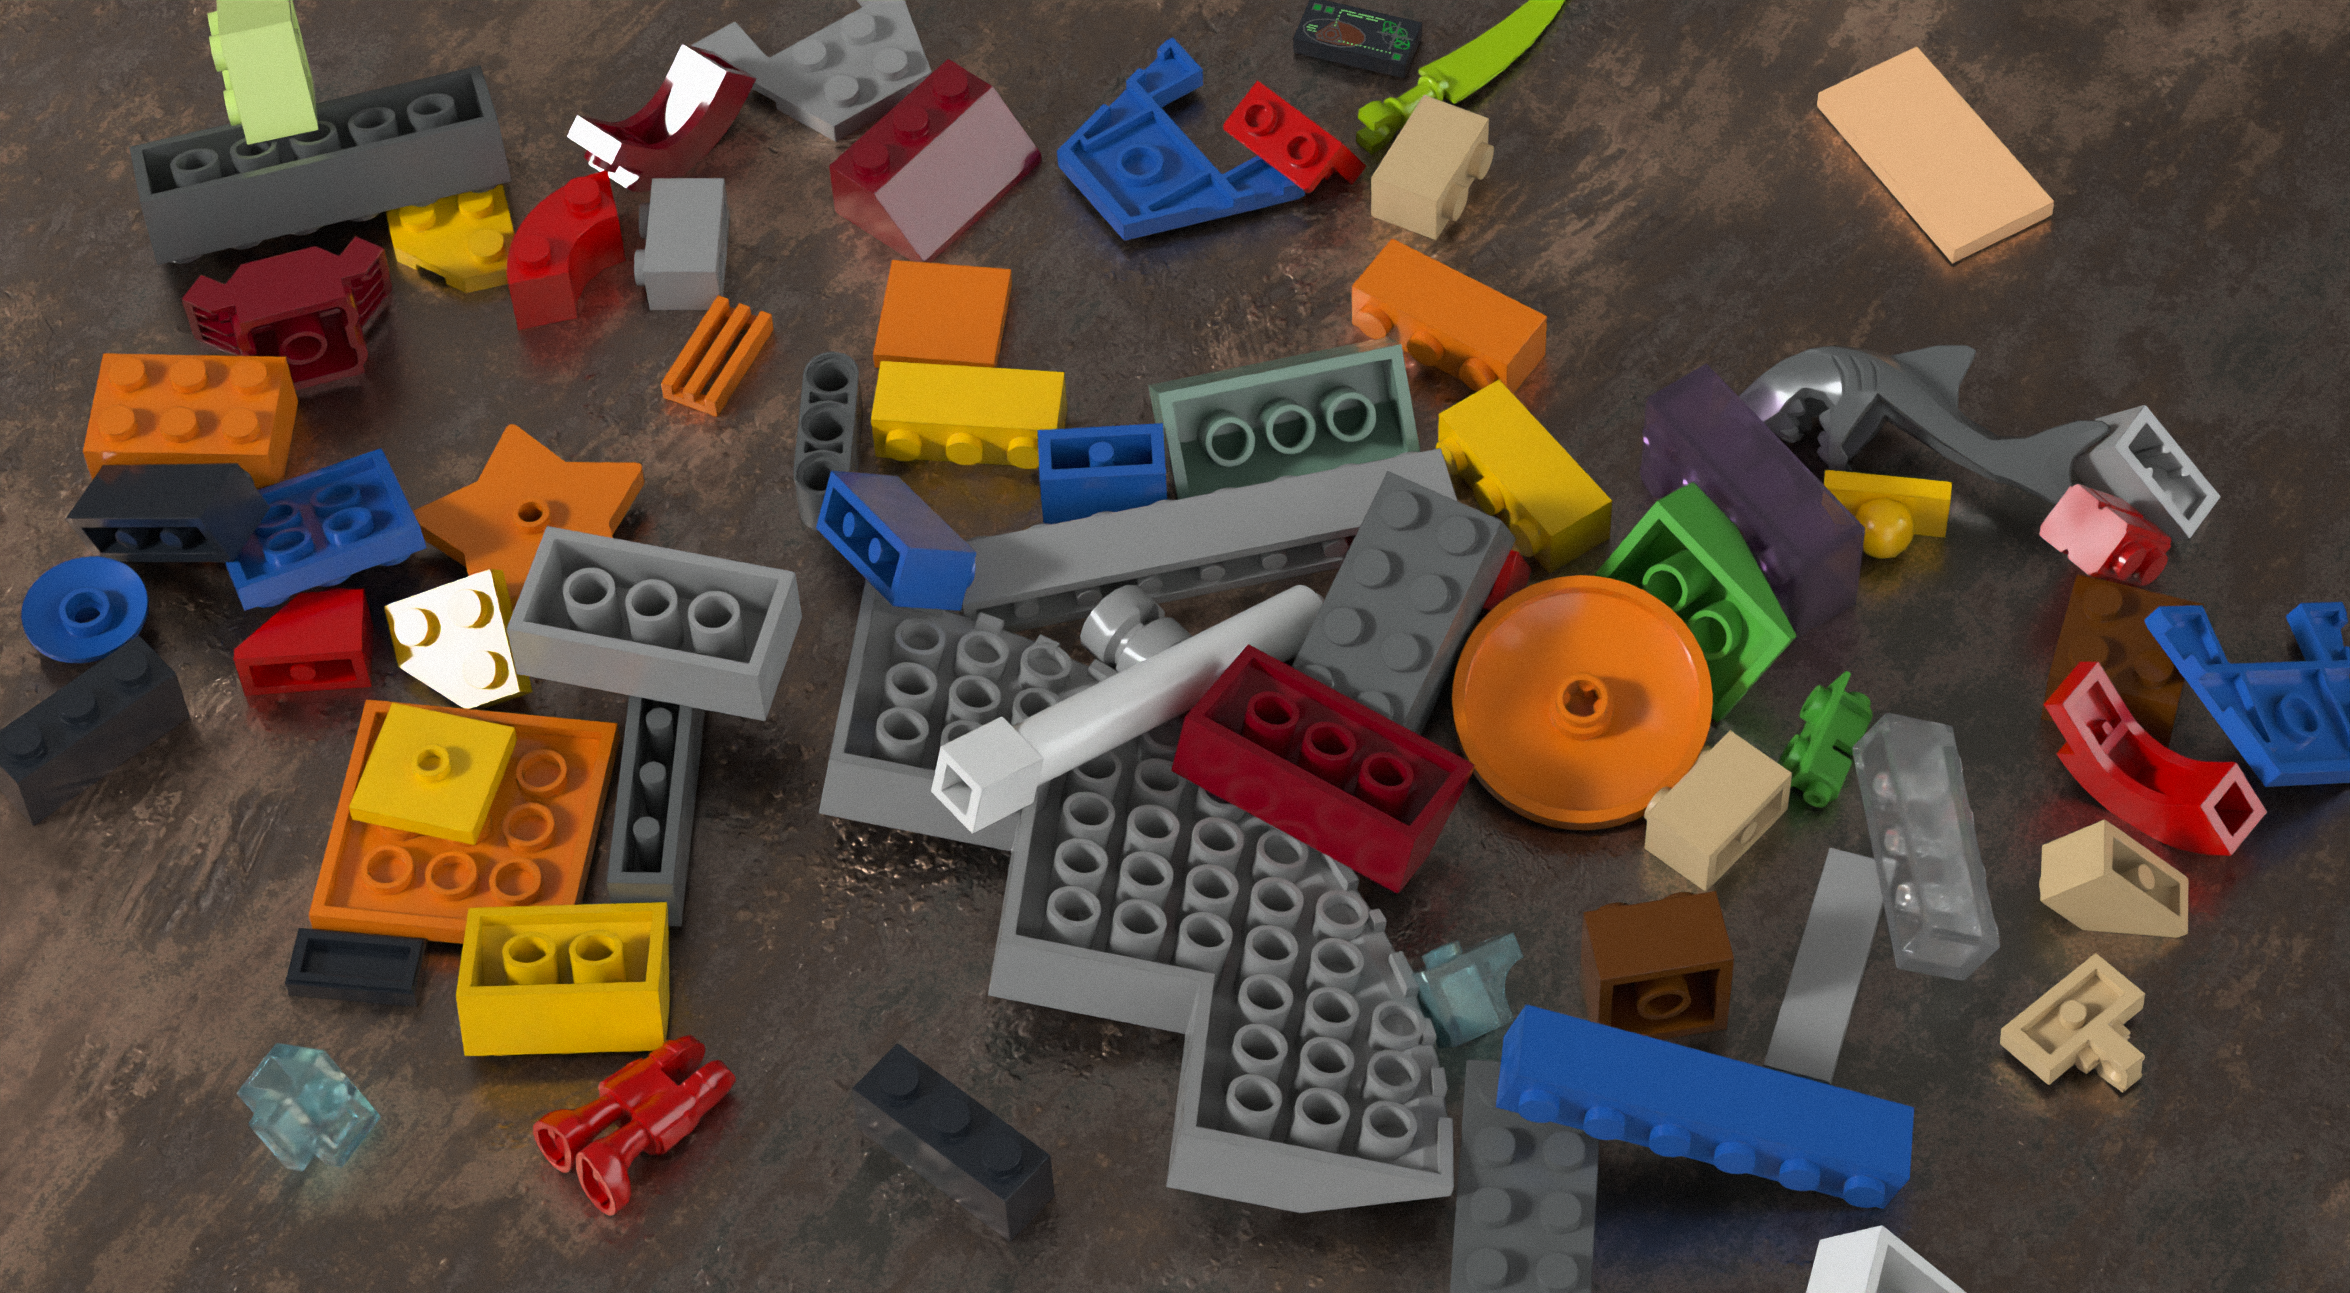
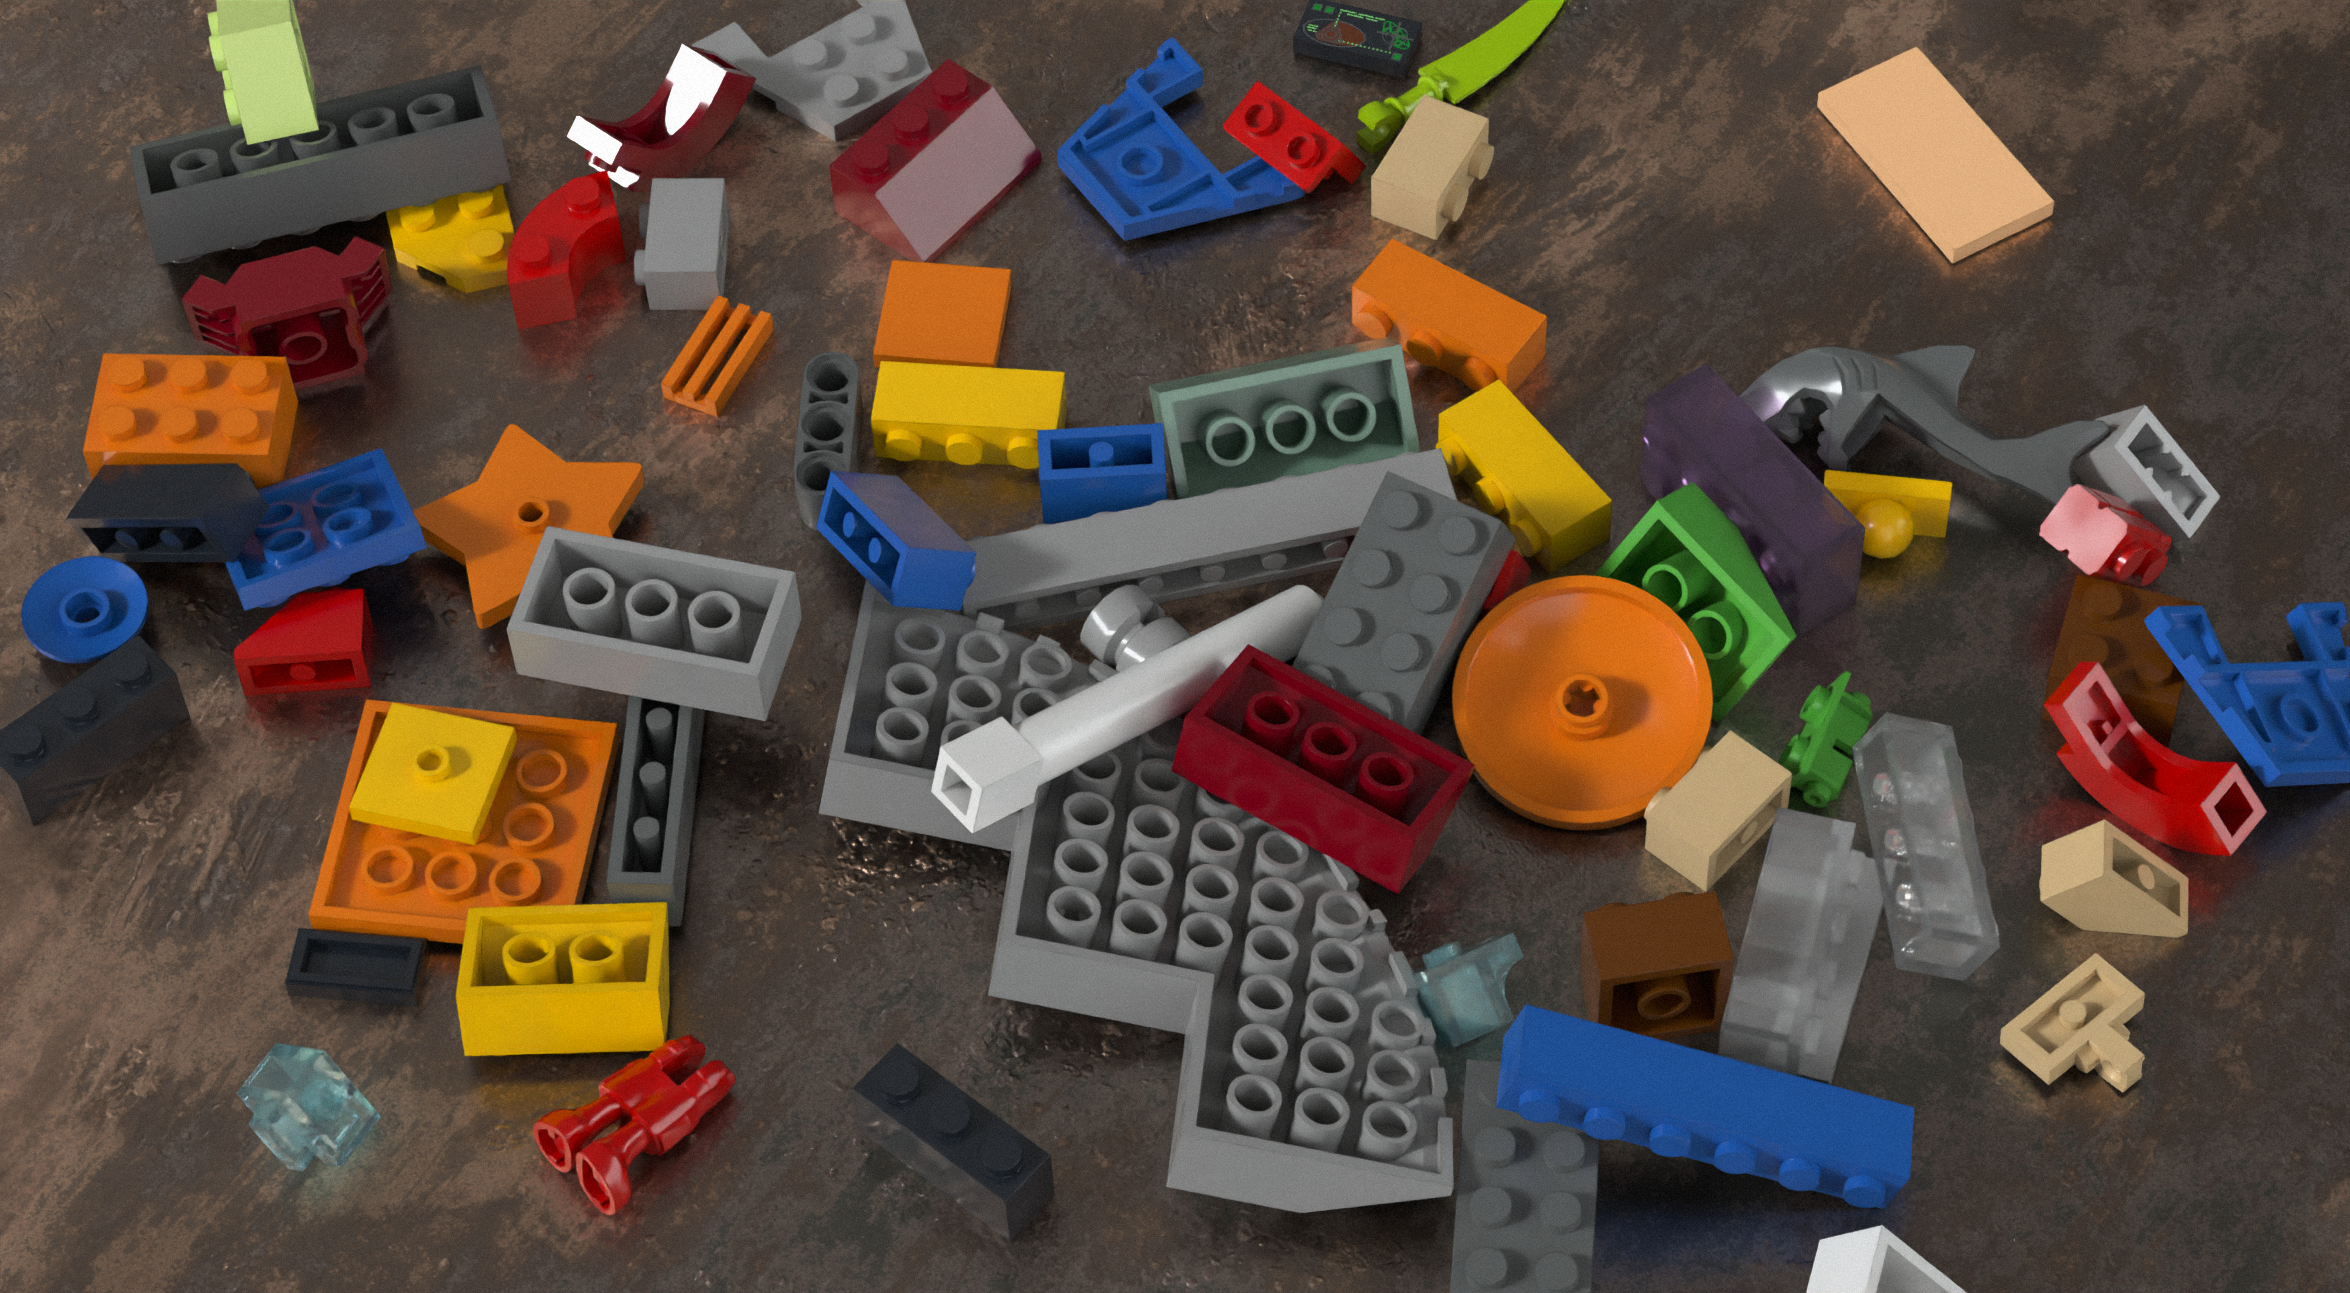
plate [384,569,533,710] -> none
none -> clear brick [1718,807,1865,1076]

